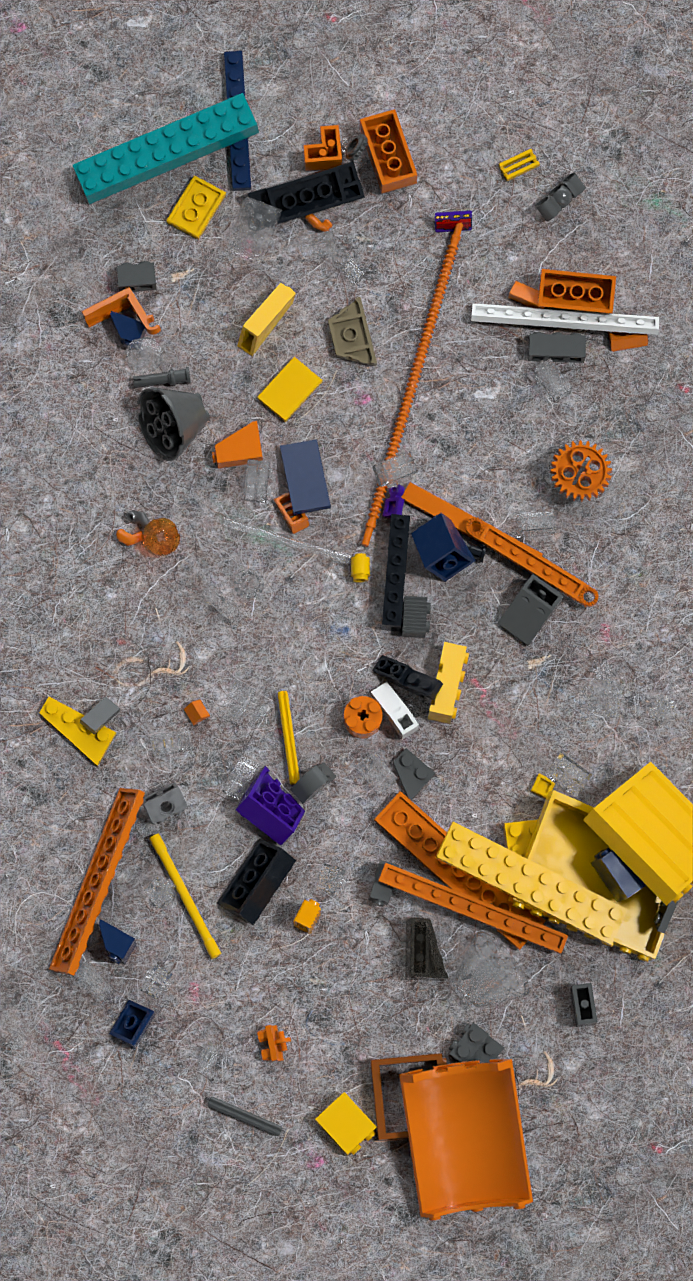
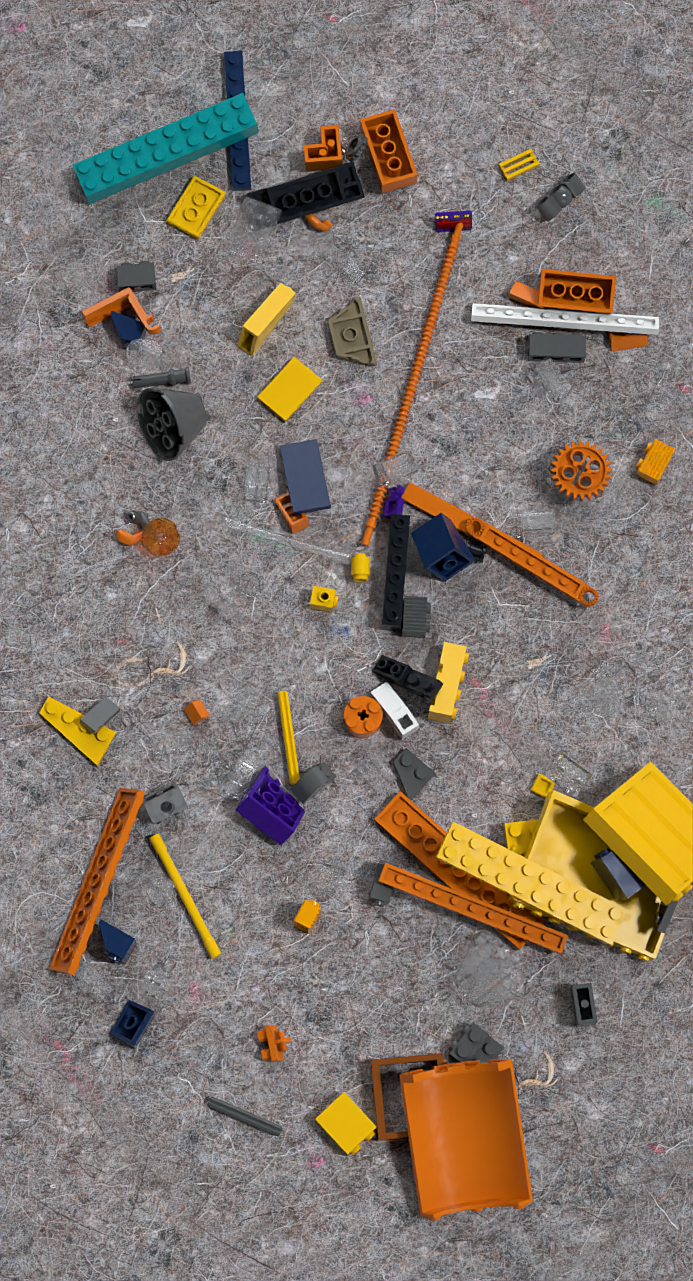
orange slope [212,421,263,469] -> none
black slope [217,839,296,925] -> none
clear smoke wedge [405,918,448,981] -> none
dark grey slope [497,574,564,646] -> none
none -> yellow brick [310,586,339,613]
none -> light orange brick [636,439,675,485]

